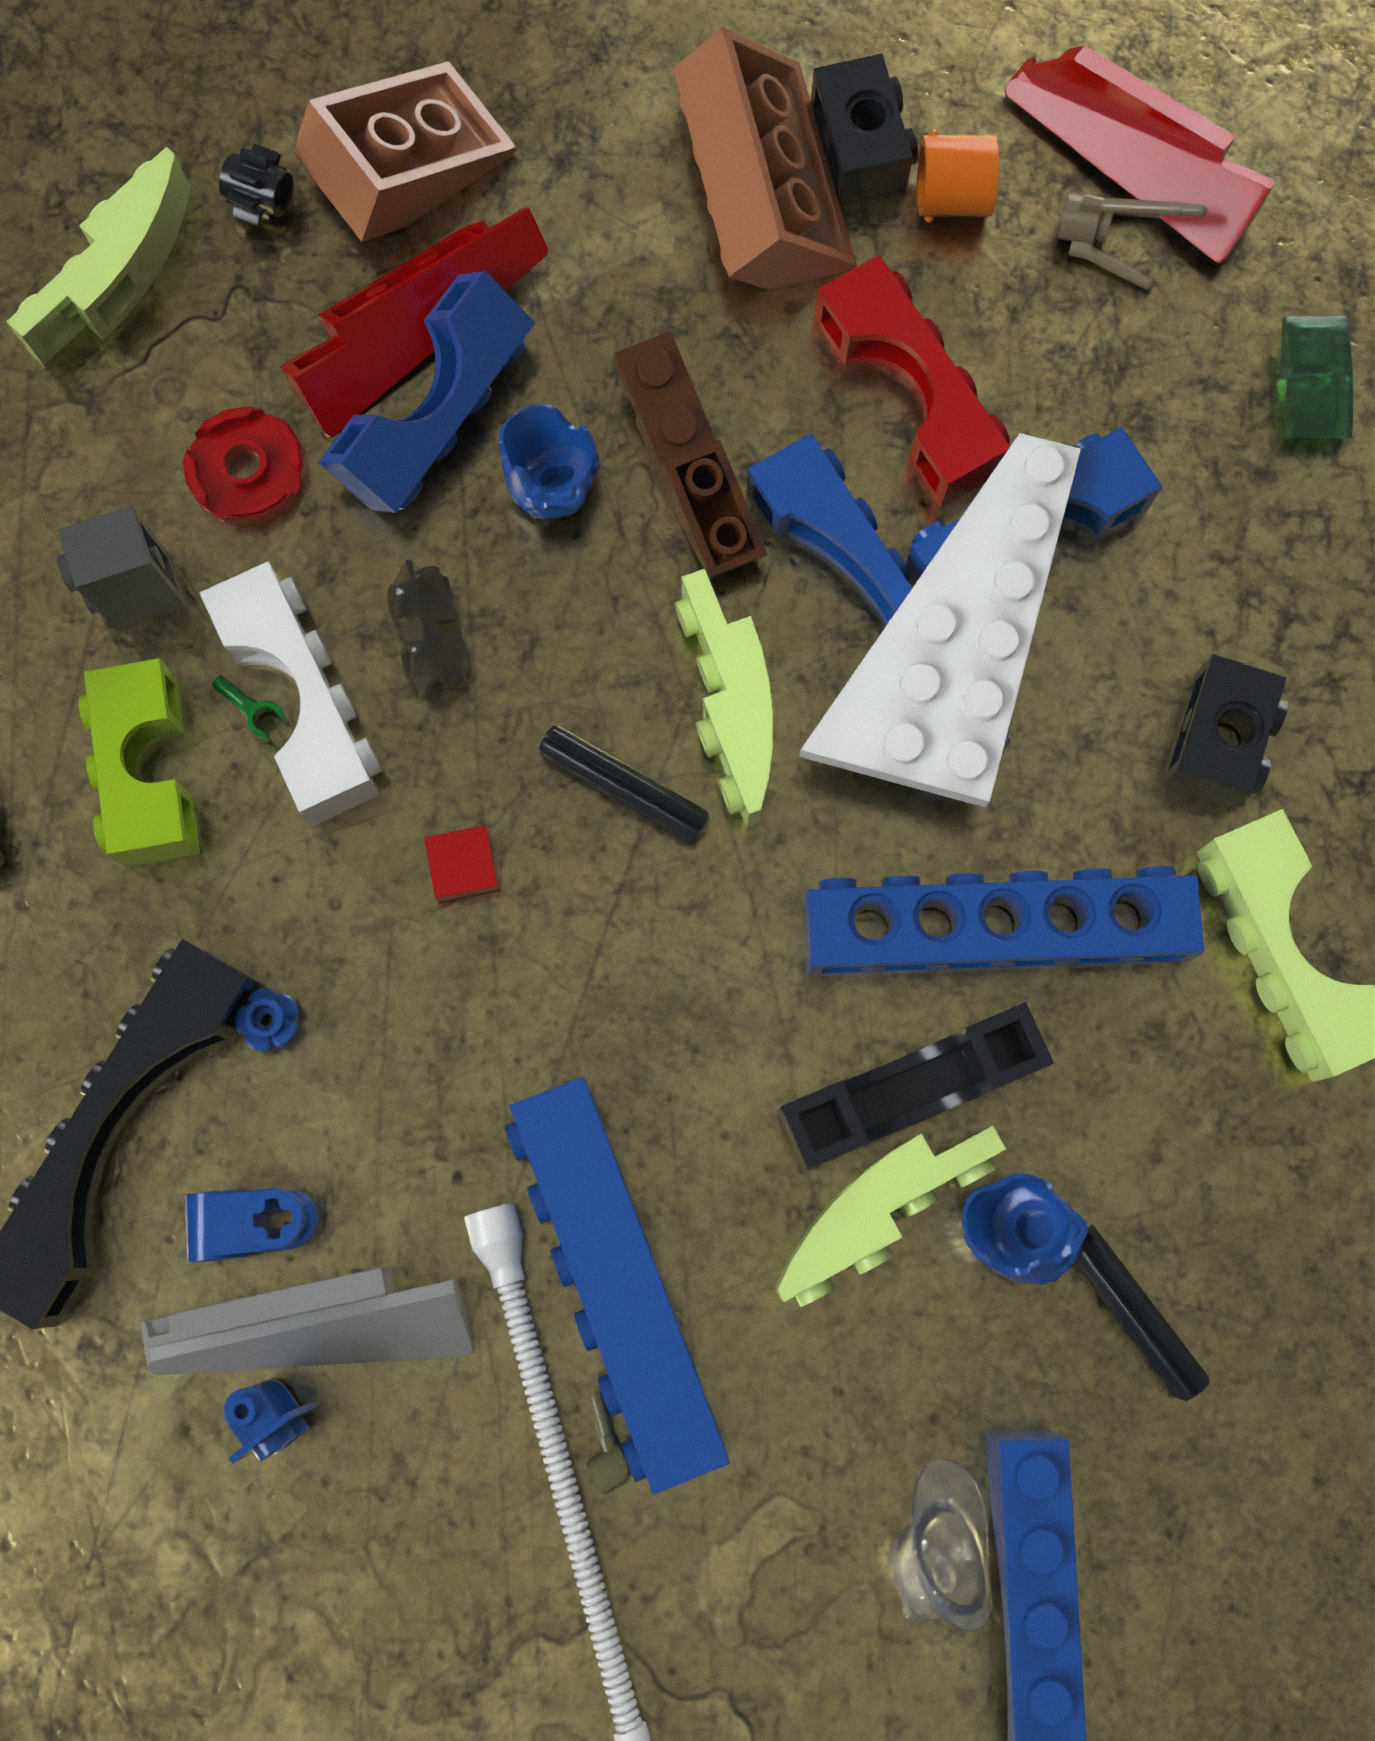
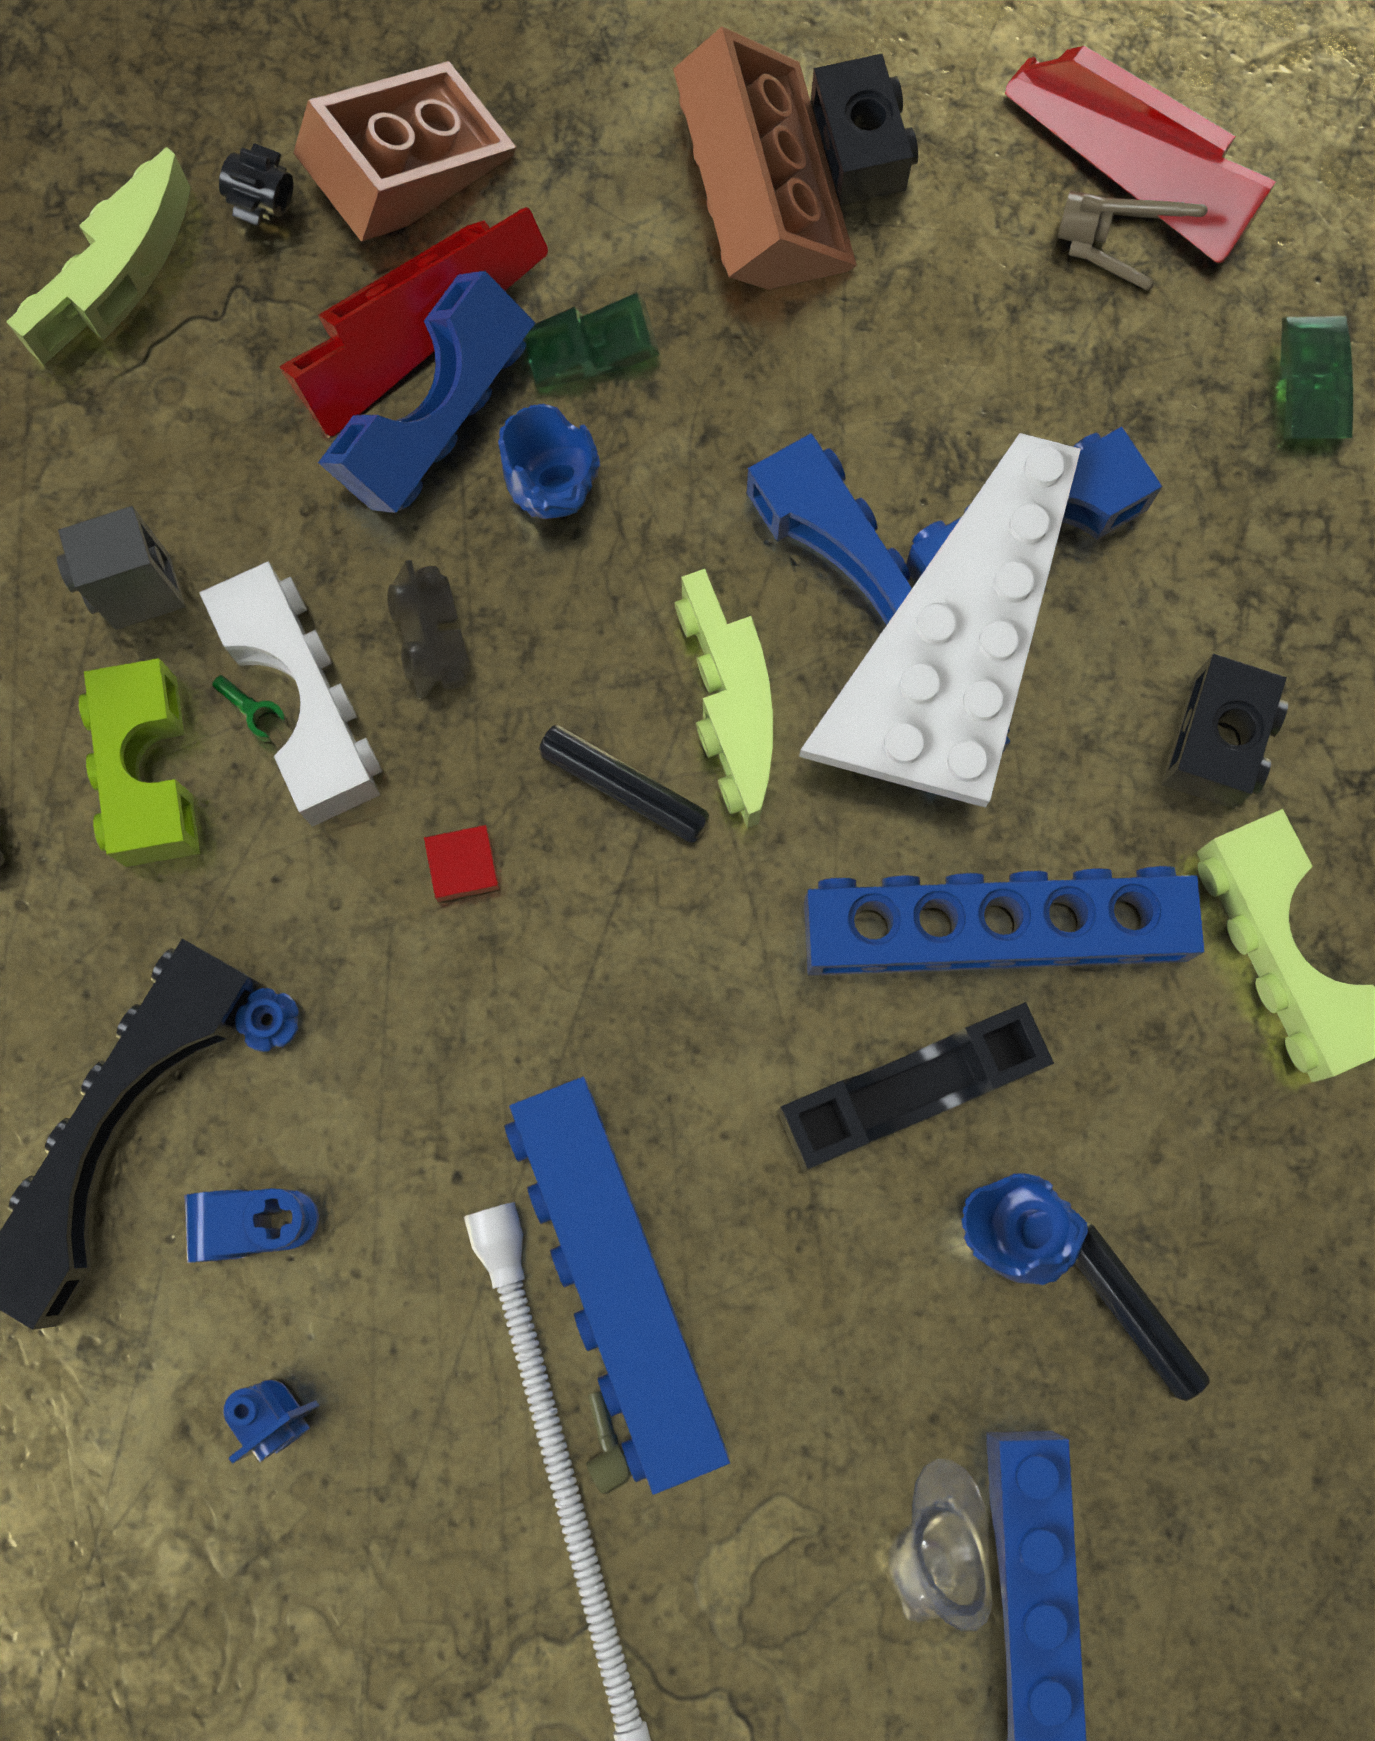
light grey wedge [140,1266,474,1375] -> none
red tile [183,406,308,528] -> none
reddish brown slope [613,331,767,579] -> none
yellowish green slope [775,1126,1006,1307] -> none
red arch [814,254,1010,508] -> none
orange piece [917,129,999,223] -> none
none -> clear green slope [524,293,660,387]

